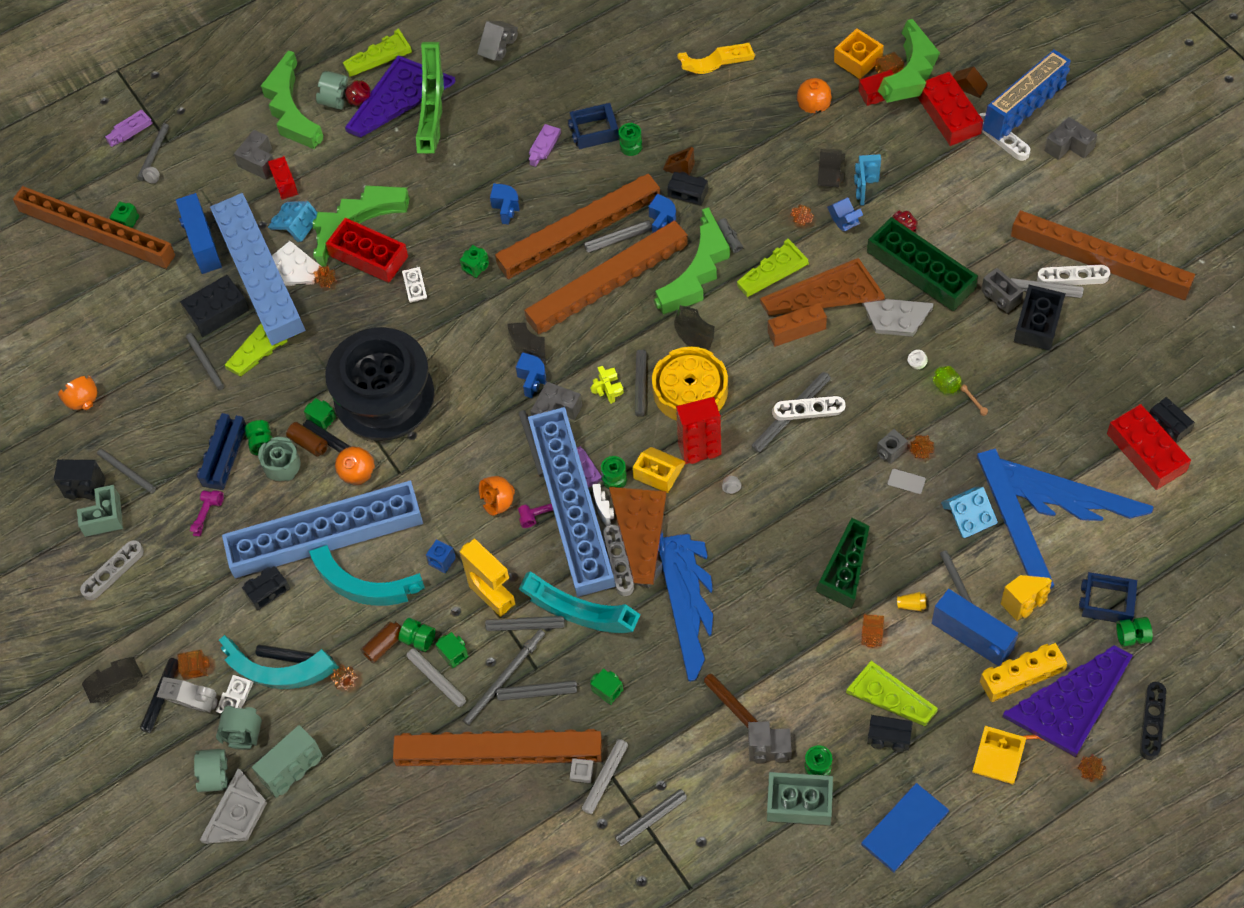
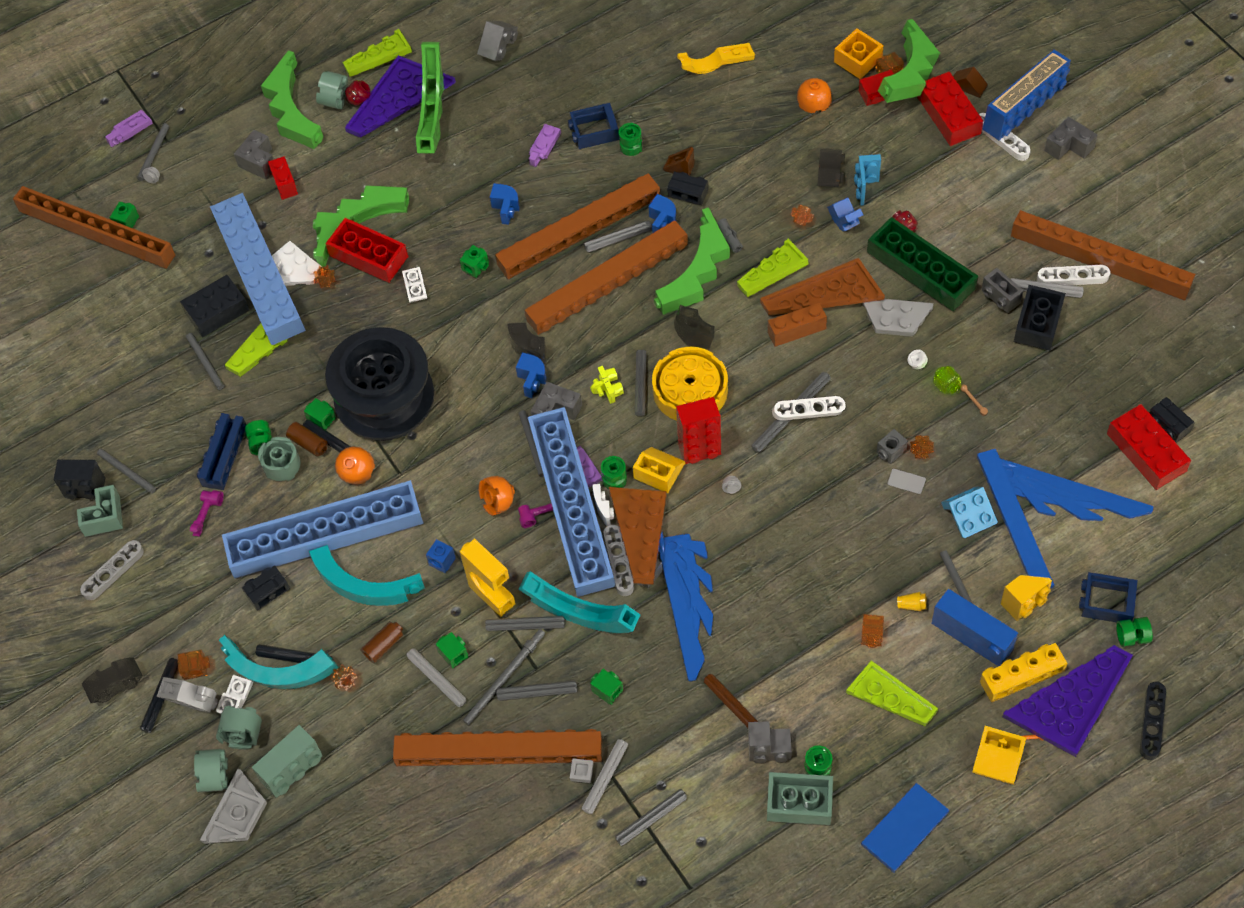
orange cylinder [58,375,98,410] -> none
blue brick [176,193,222,274] -> none
dark azure bracket [268,201,317,242] -> none
green wheel [399,618,436,652] -> none
dark green wedge [815,518,870,609] -> none
black brick [867,715,913,752] -> none
clear orange gear [1078,754,1106,782] -> none

